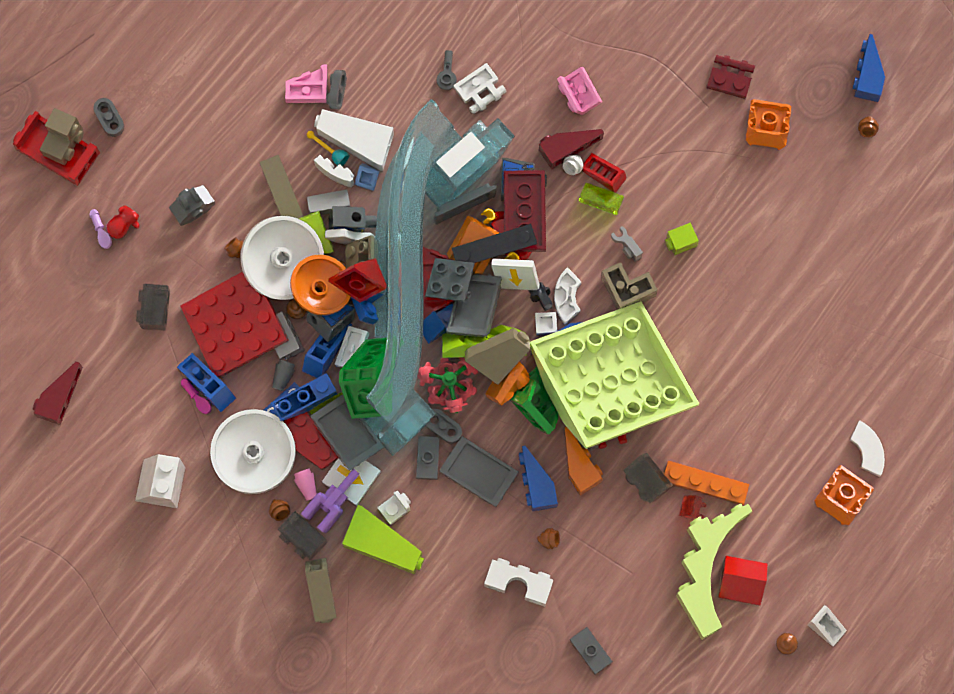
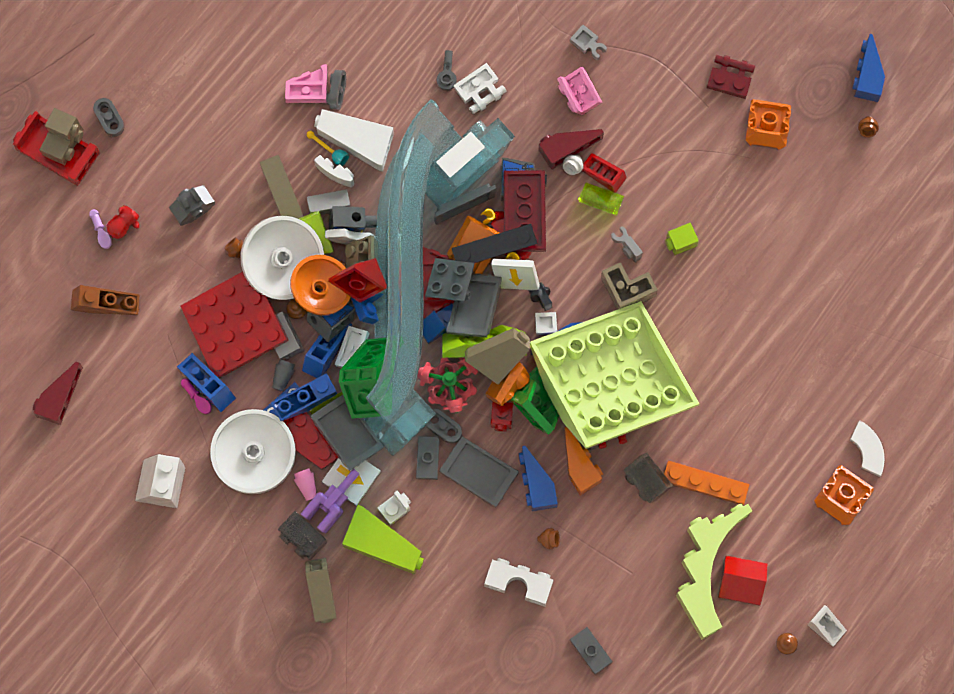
clear smoke brick [136,284,170,331] -> none
dark orange plate [269,499,290,521] -> none
medium blue slope [354,163,380,191] -> none
white tile [554,267,582,326] -> none
clear red tile [679,495,706,518] -> none
none -> dark orange slope [71,285,140,315]
none -> red bracket [490,401,513,432]
none -> light grey plate [570,25,607,60]

